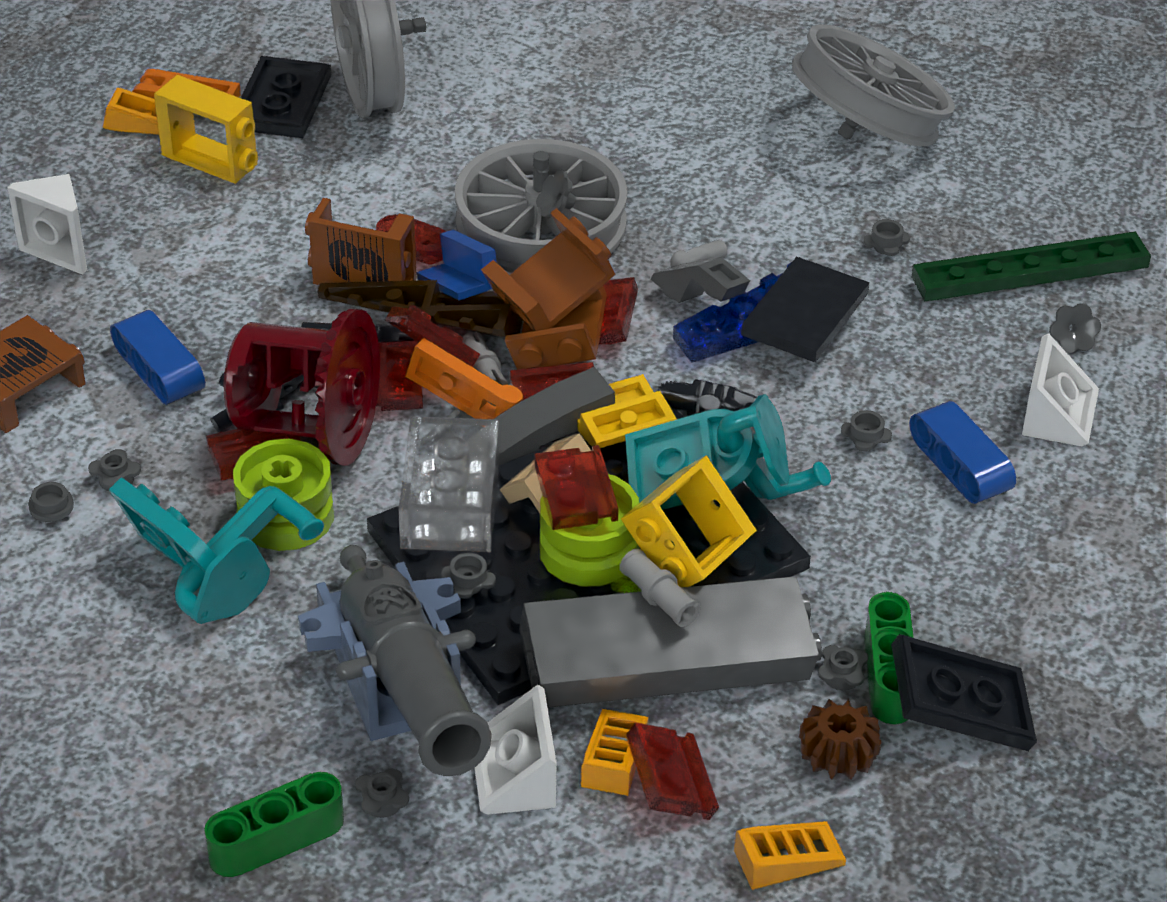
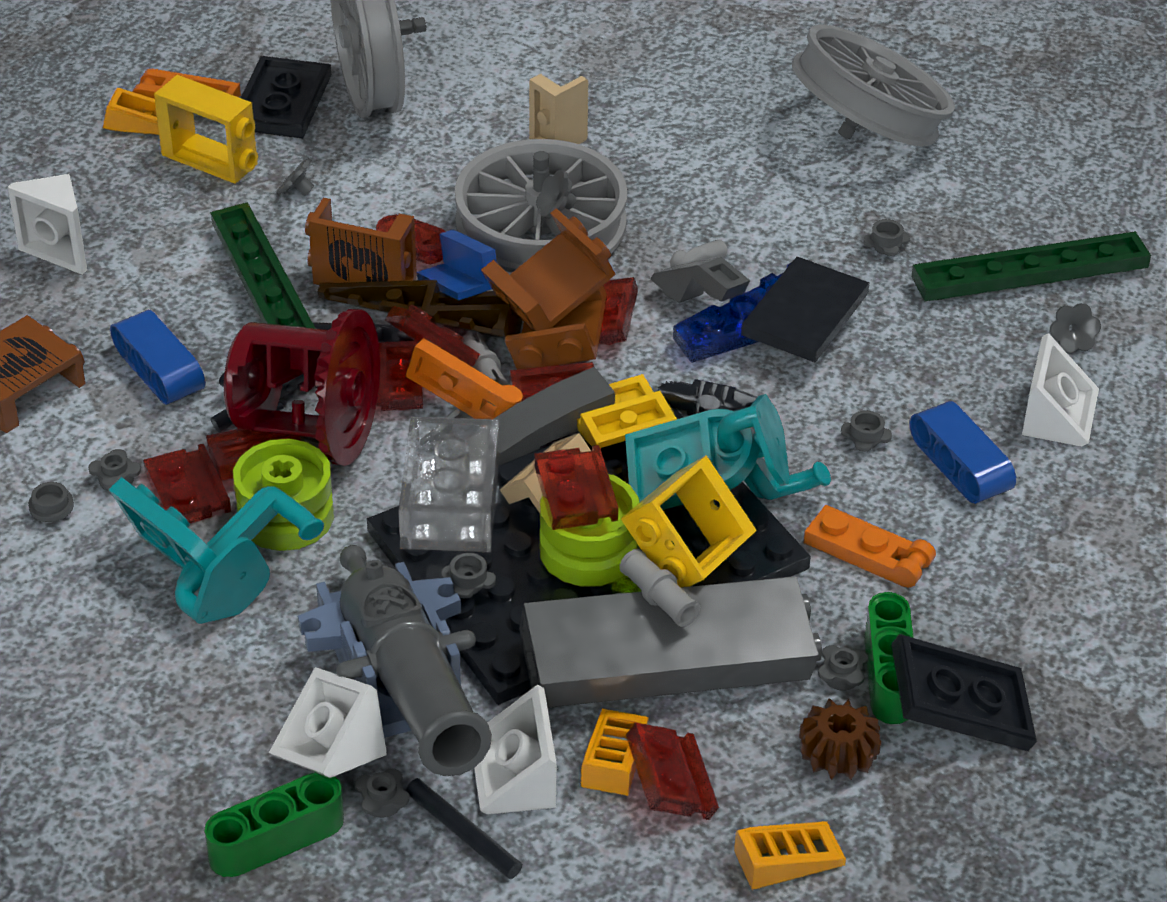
none -> clear red plate [143,443,231,523]
none -> dark green plate [210,202,316,329]
none -> white slope [269,667,387,778]
none -> dark grey plant [276,158,314,196]
none -> black bar [406,778,522,879]
none -> tan panel [529,74,589,144]
none -> orange plate [804,504,936,588]

